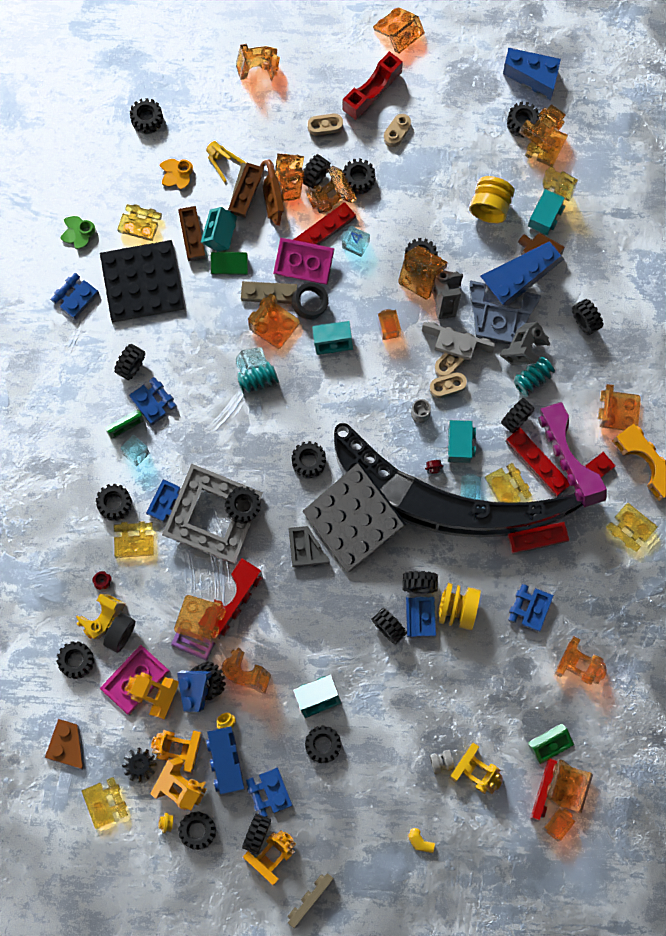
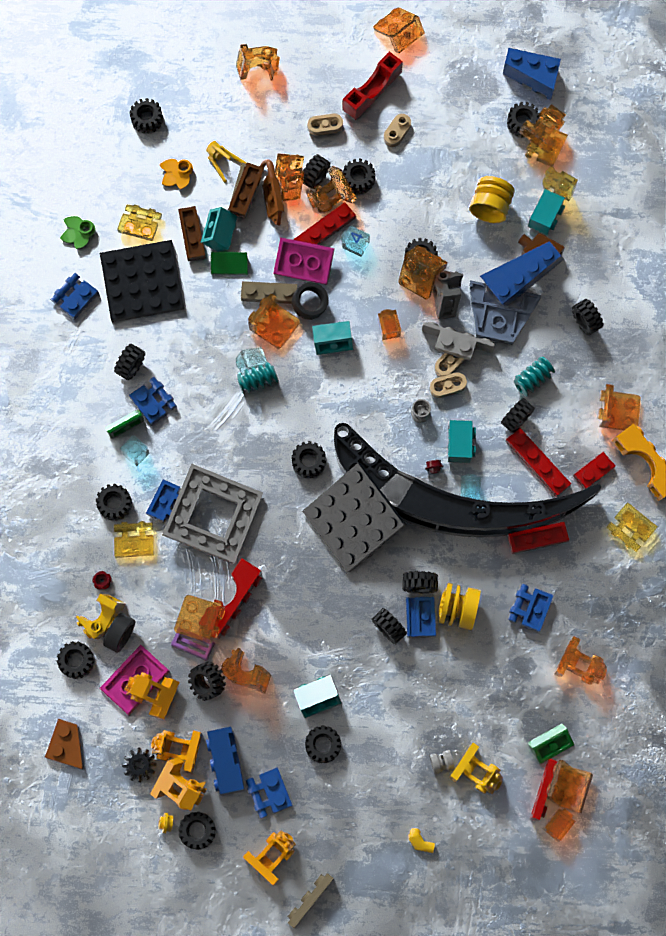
clear yellow plate [81,777,128,829] -> none
blue wing [177,671,212,712] -> none
yellow plate [216,712,236,729] -> none
black tyre [225,486,261,524] -> none
black tyre [242,813,271,855] -> none
dark grey wing [288,526,330,567] -> none
clear yellow plate [485,463,532,503] -> none
dark grey tile [500,322,550,365] -> none
magenta arch [538,402,607,508] -> none

